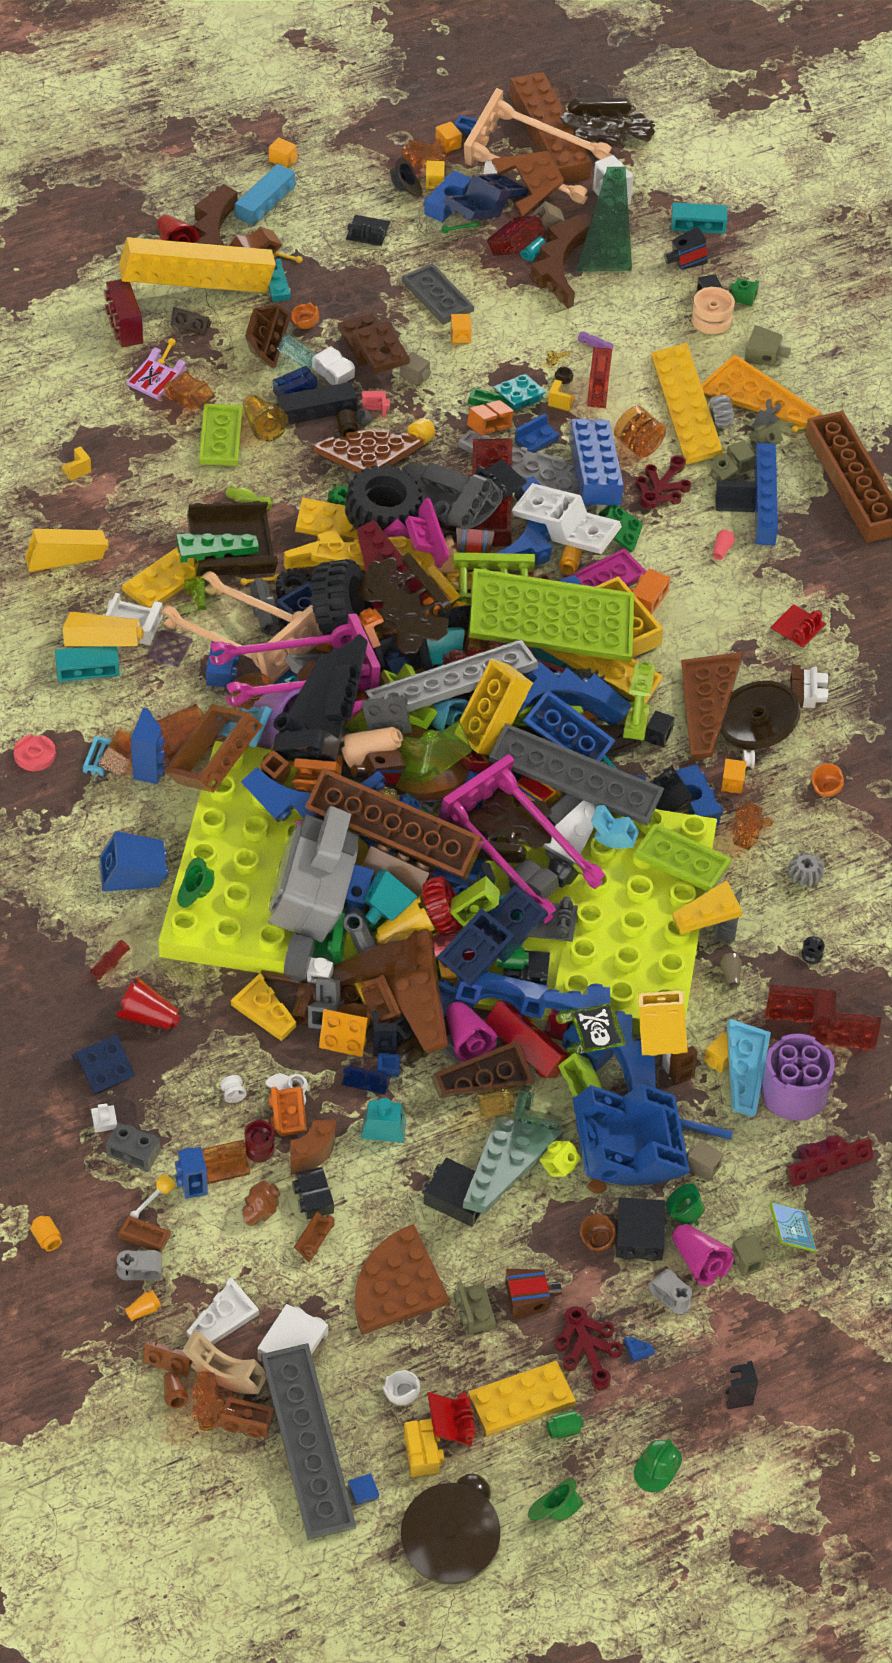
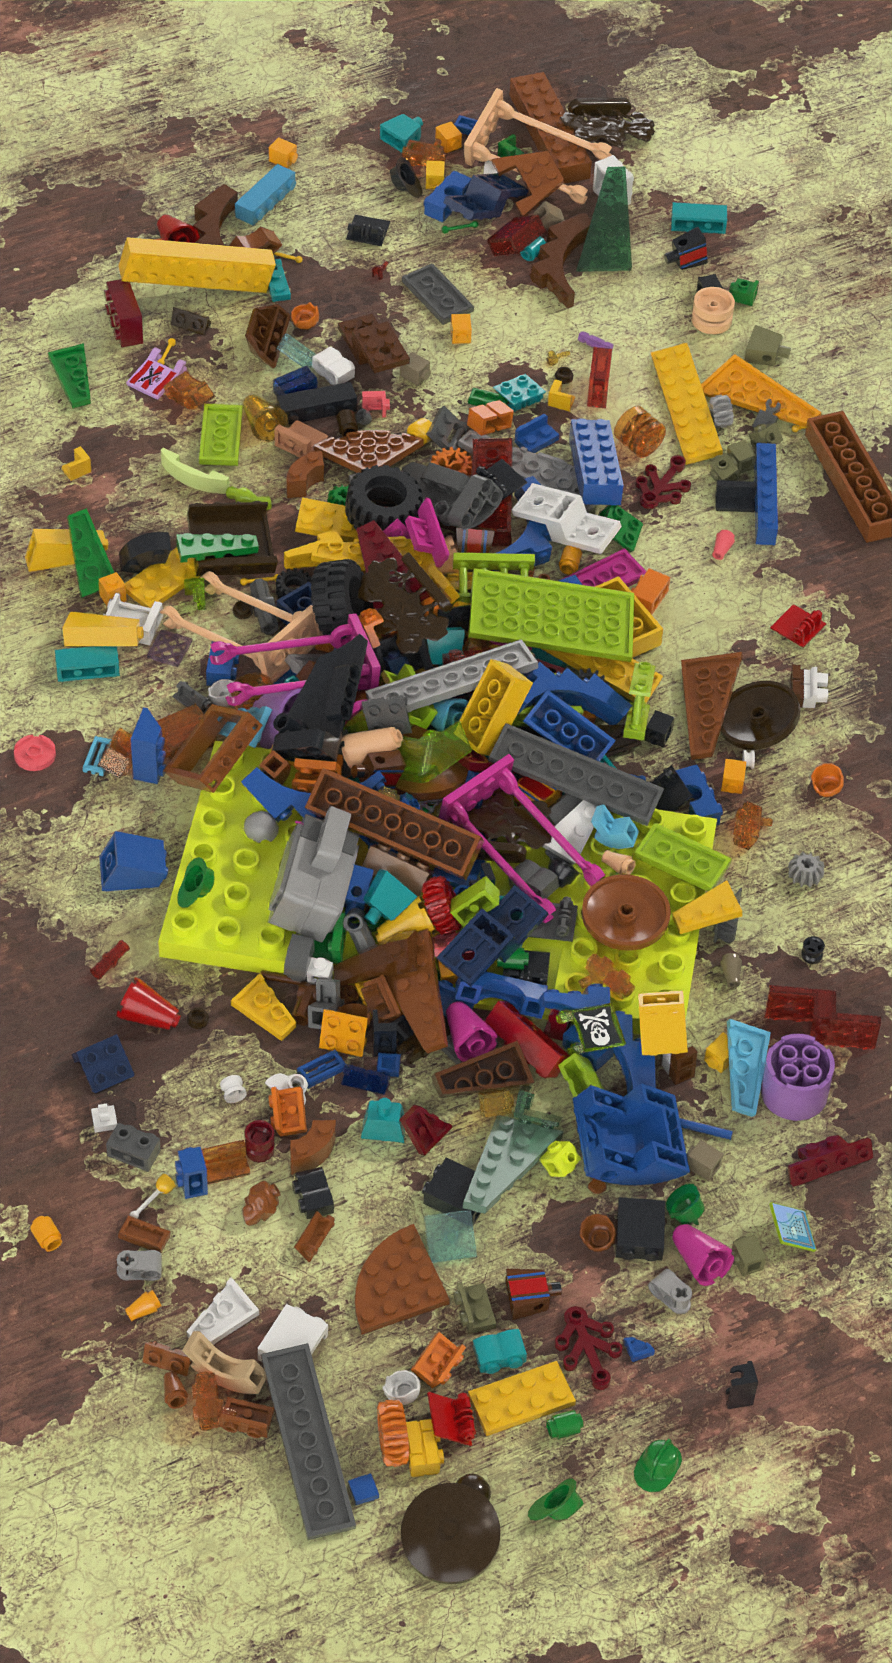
none -> green wing [48,343,91,409]
none -> green wing [67,508,114,598]
none -> light orange brick [98,572,127,606]
none -> black brick [119,532,171,574]
none -> yellowish green slope [161,448,230,494]
none -> dark grey hinge [172,681,215,718]
none -> dark brown plate [187,1008,209,1029]
none -> white hair [208,679,240,707]
none -> dark brown plate [233,601,253,619]
none -> light grey hair [244,811,279,843]
none -> nougat bracket [275,420,328,458]
none -> dark orange brick [287,451,324,498]
none -> blue tile [297,1049,347,1089]
none -> clear red hand [372,261,389,280]
none -> orange gear [377,1399,409,1467]
none -> teal torso [380,114,423,154]
none -> dark red wing [399,1105,453,1156]
none -> orange bracket [411,1332,466,1388]
none -> clear light blue plate [424,1210,477,1263]
none -> dark grey plate [426,406,469,450]
none -> orange gear [431,447,473,476]
none -> teal brick [473,1329,527,1374]
none -> green panel [498,134,525,157]
none -> clear orange brick [578,954,635,999]
none -> dark orange dish [582,874,671,951]
none -> light nougat cone [602,850,635,875]

